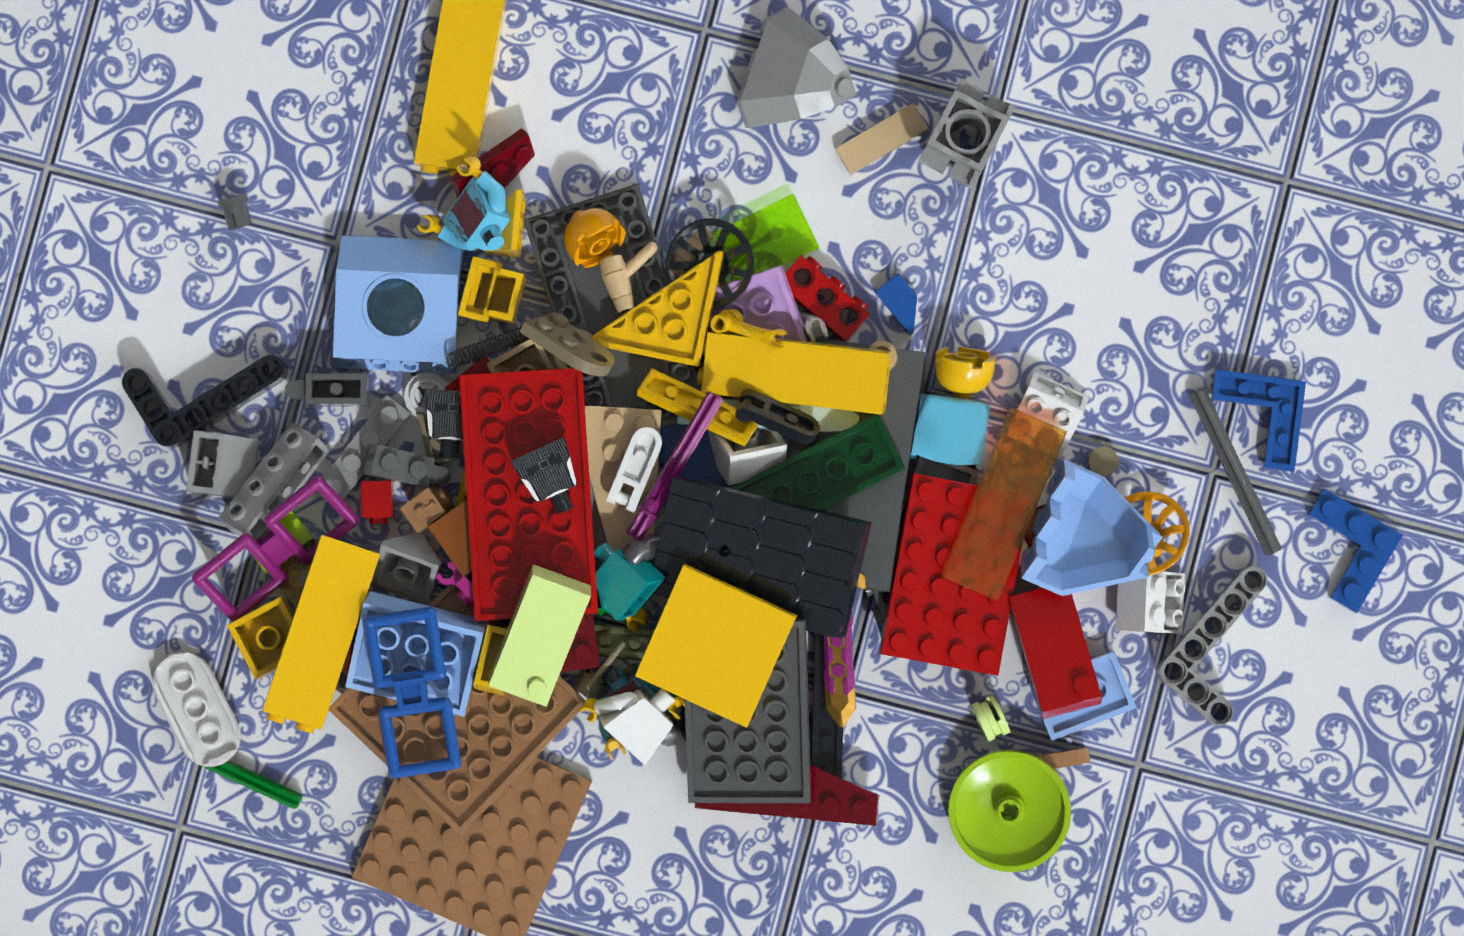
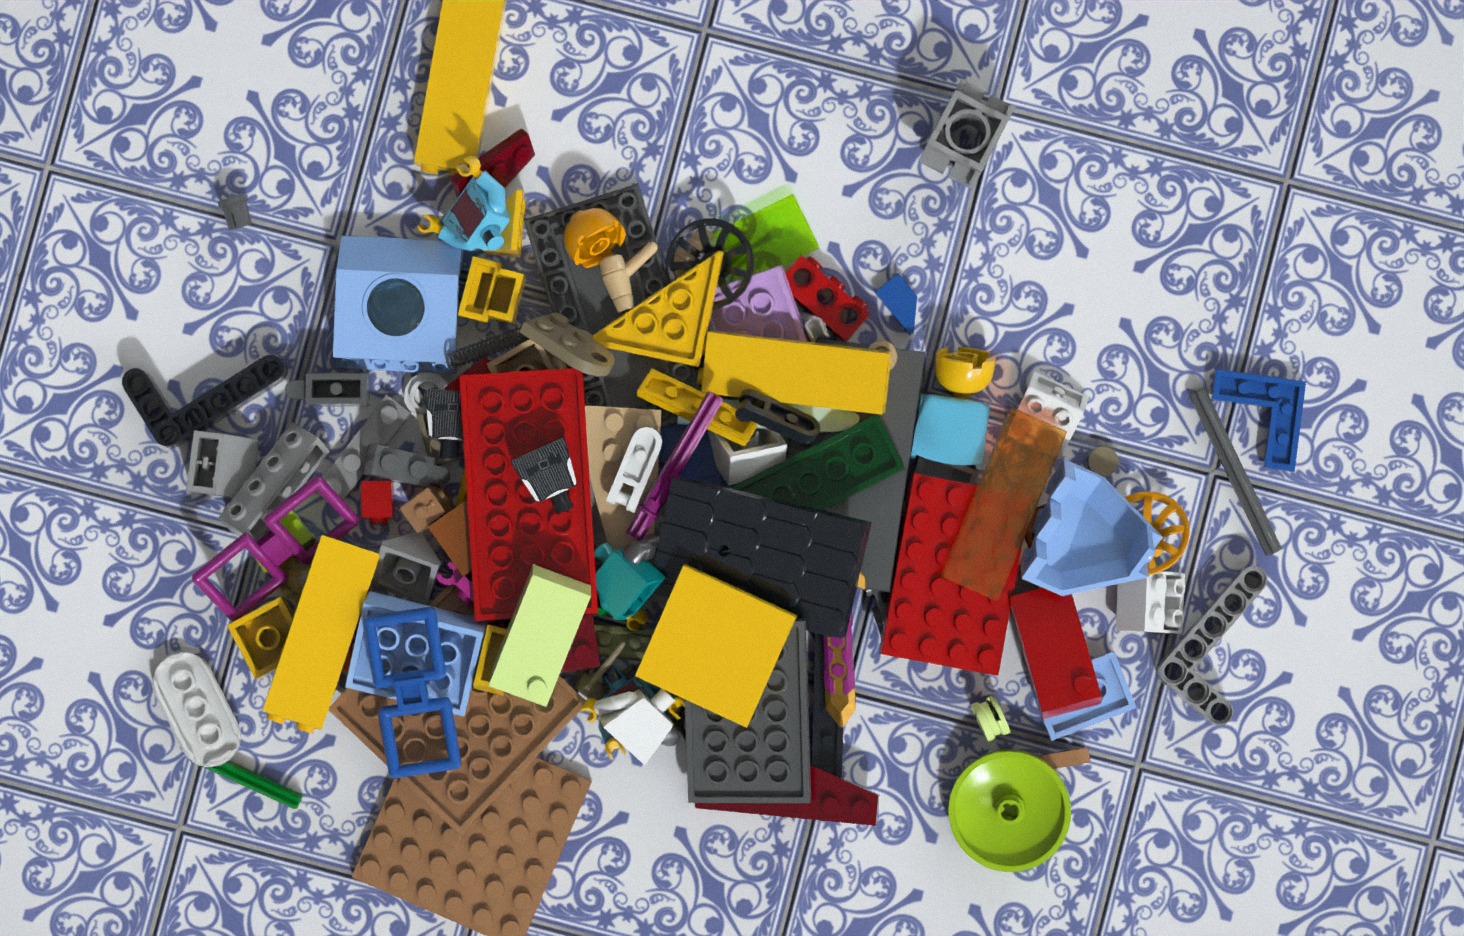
yellow brick [711,309,788,350] -> none
light grey brick [737,7,856,128] -> none
tan tile [835,103,929,175] -> none
blue plate [1308,489,1403,613] -> none

